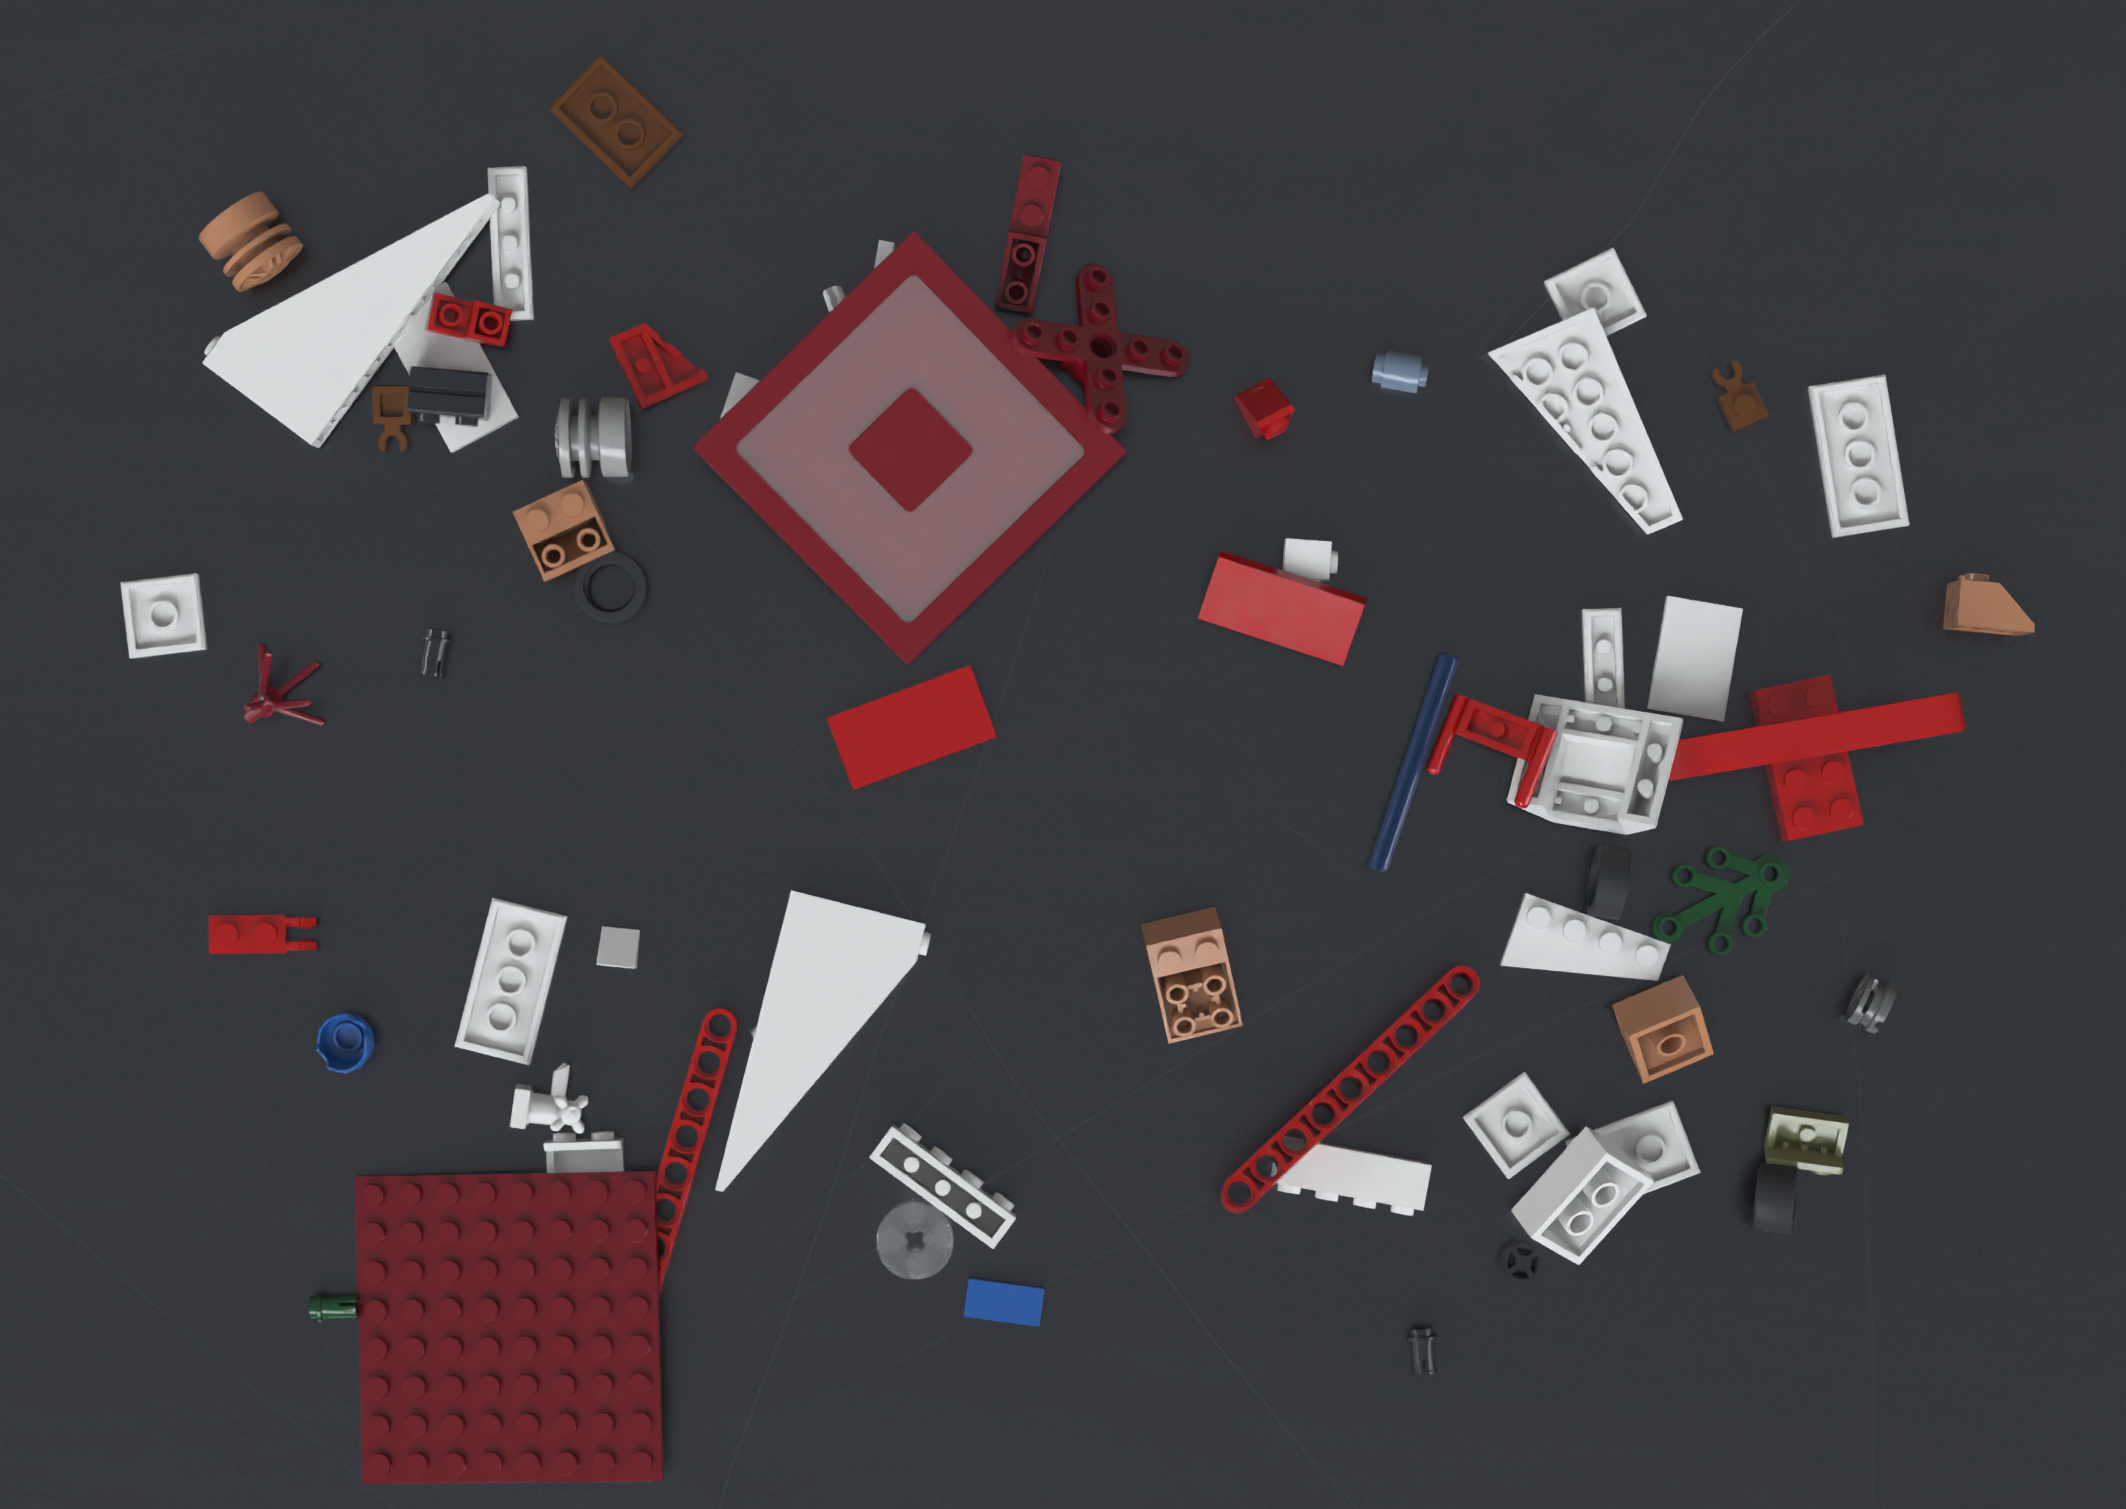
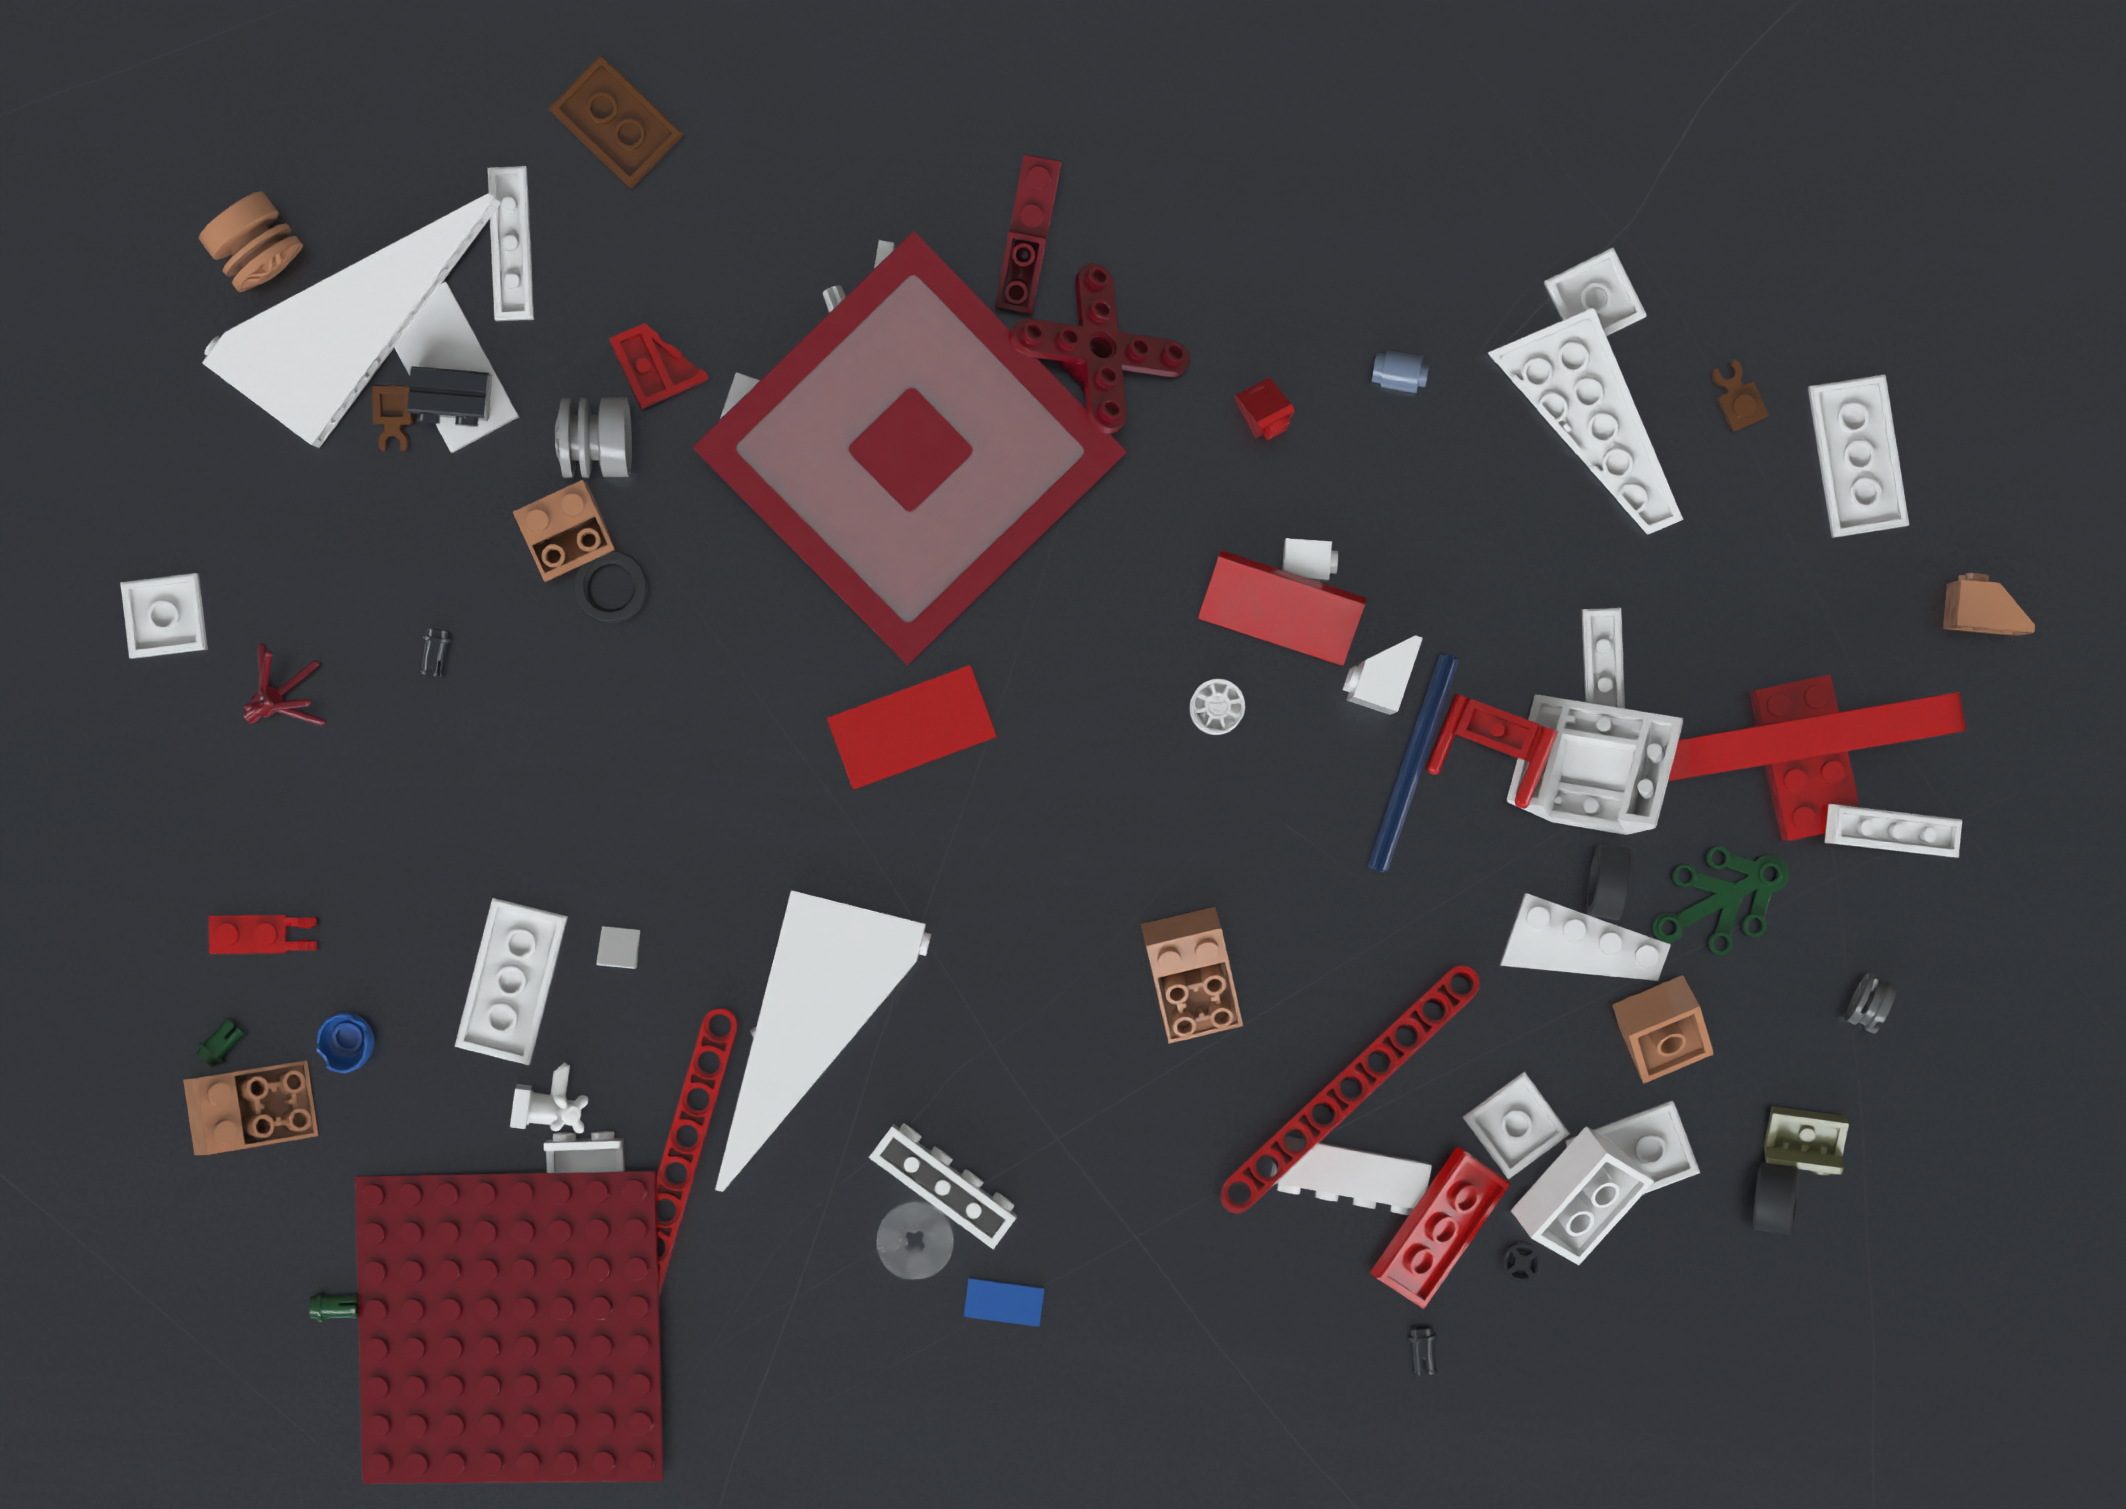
red slope [425,292,513,347] -> none
white tile [1647,596,1743,722] -> none
none -> nougat slope [183,1060,318,1155]
none -> dark green pin [196,1018,245,1068]
none -> white wheel [1190,679,1245,735]
none -> white slope [1343,635,1423,715]
none -> red tile [1370,1146,1511,1309]
none -> white tile [1825,804,1962,858]

